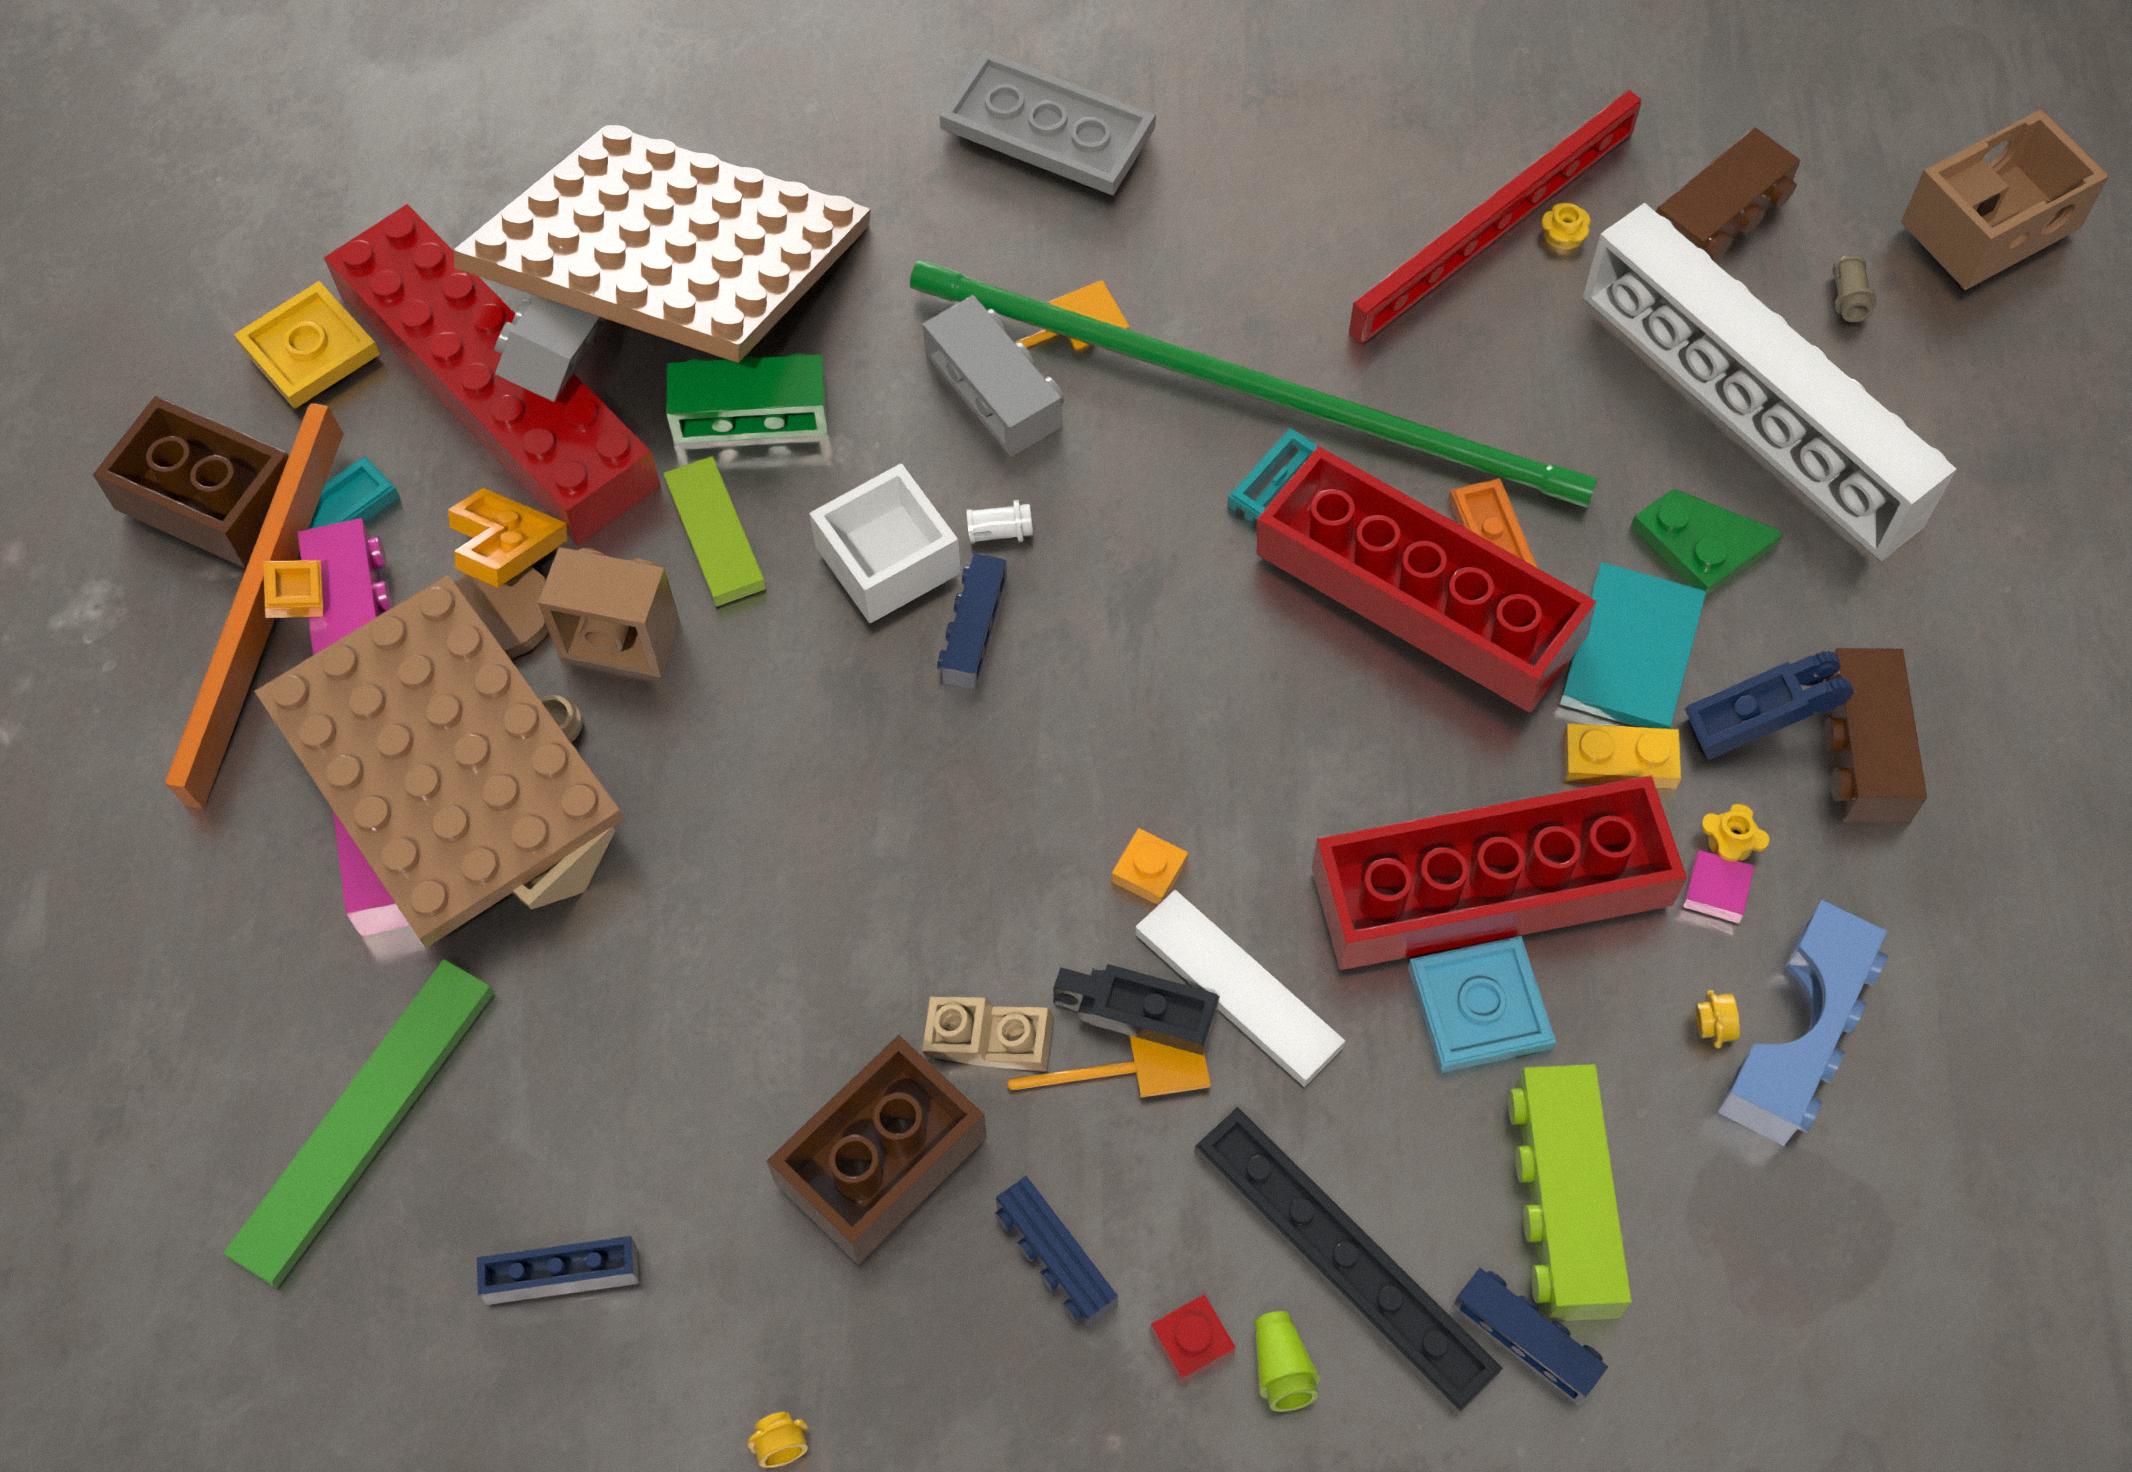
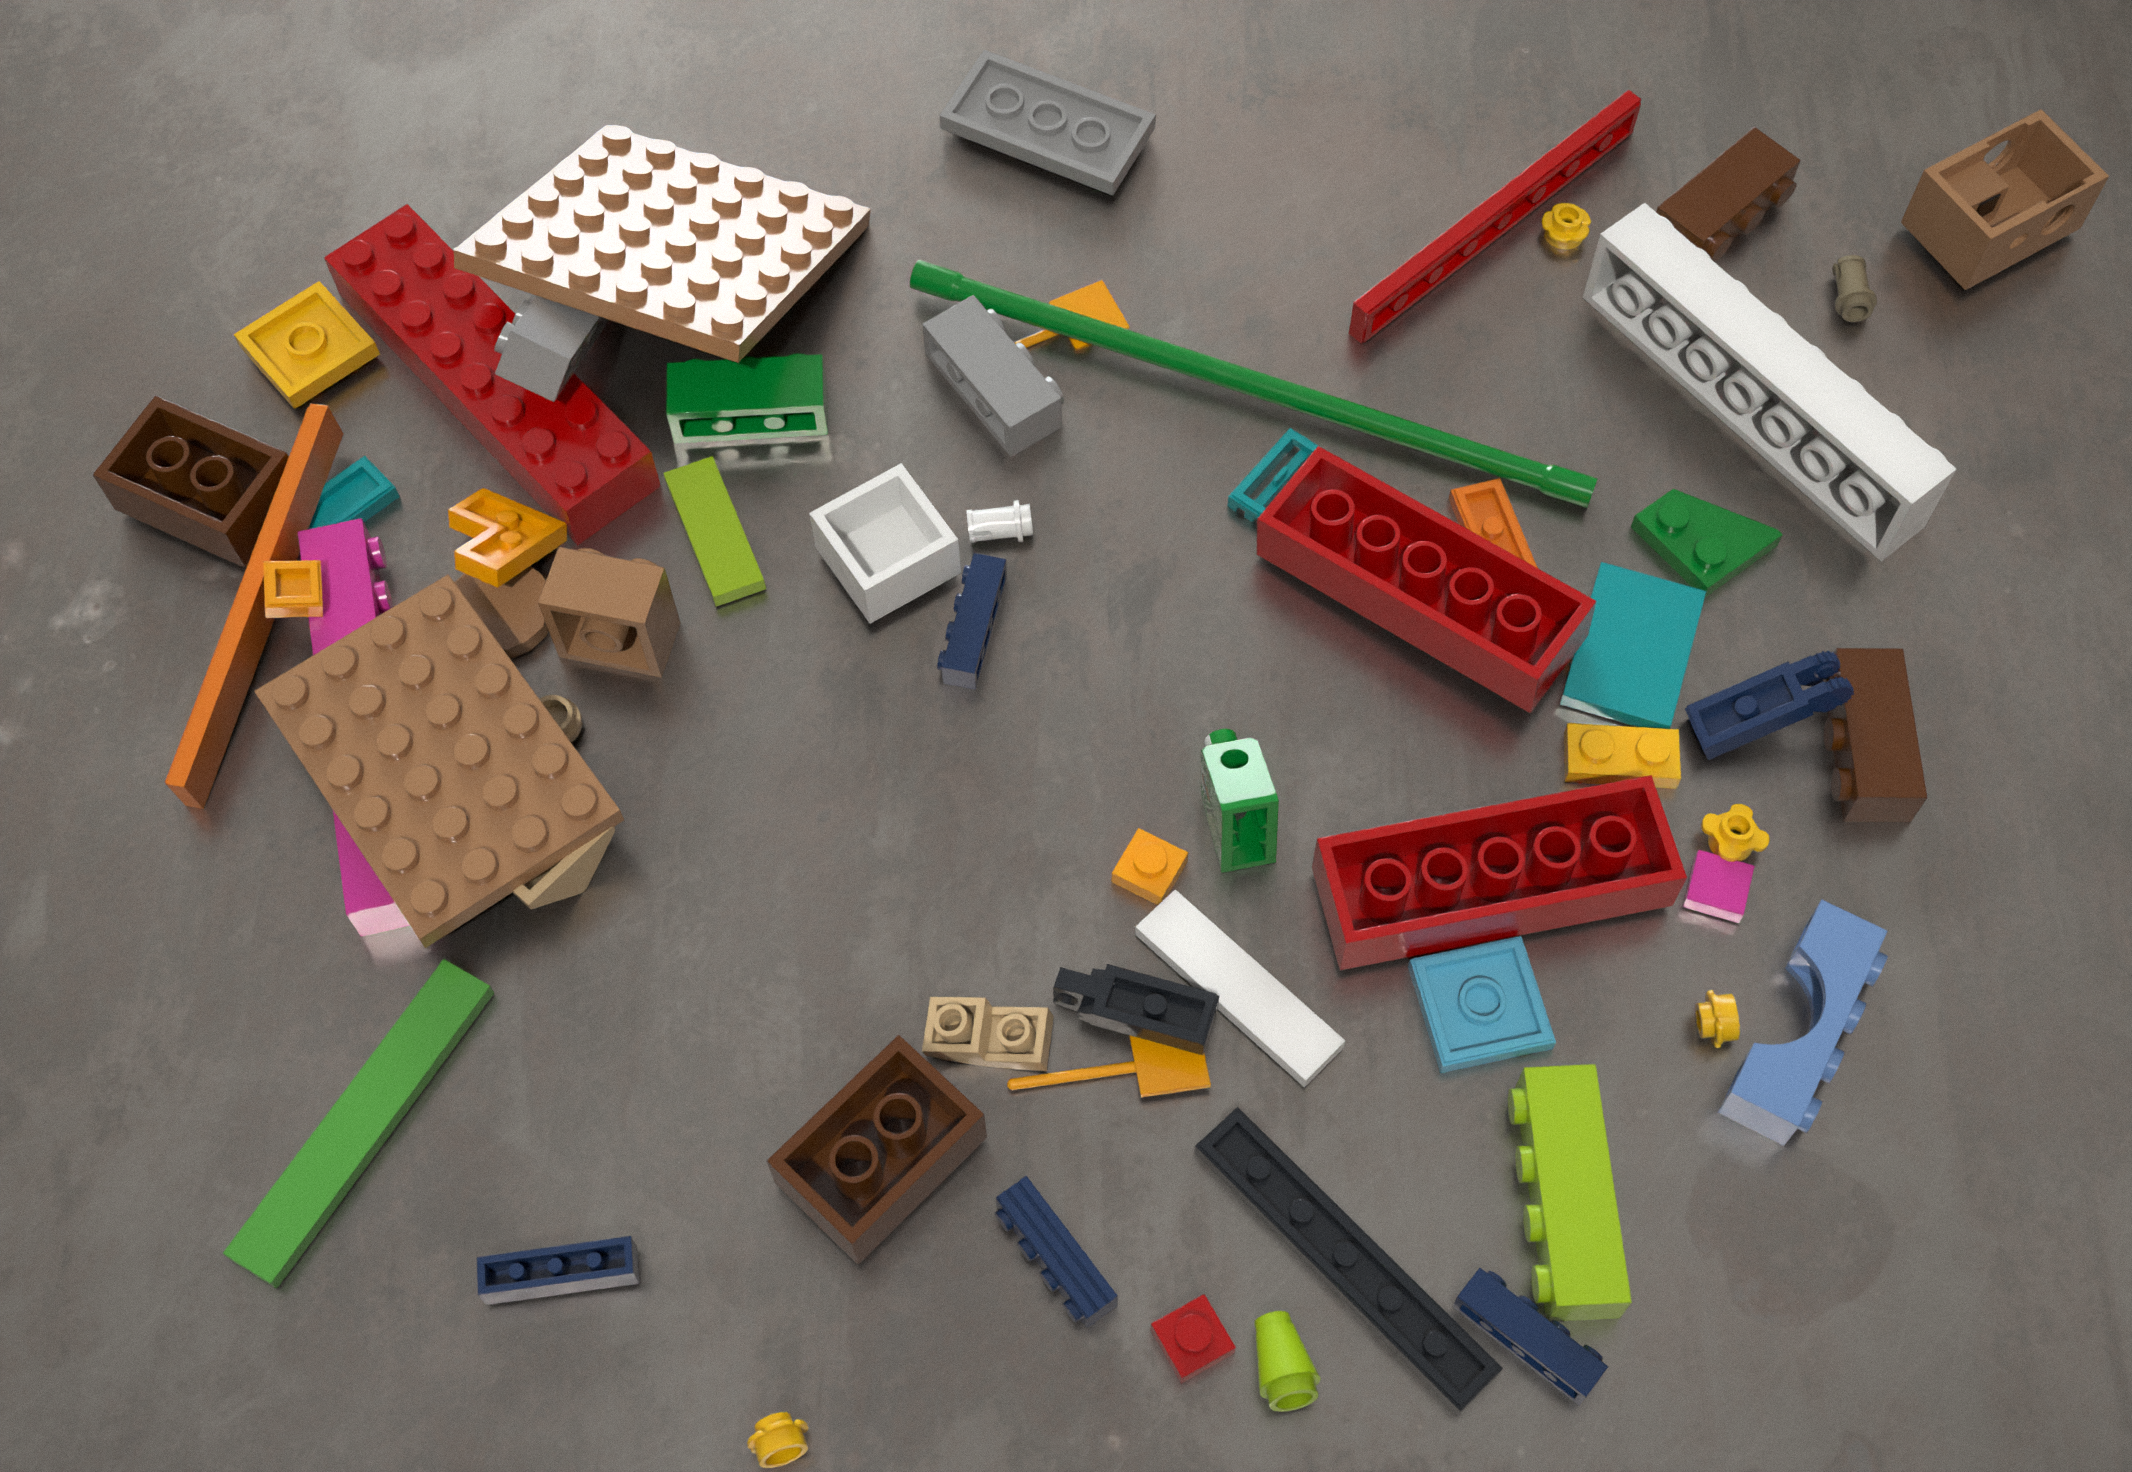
none -> green torso [1201,729,1279,873]

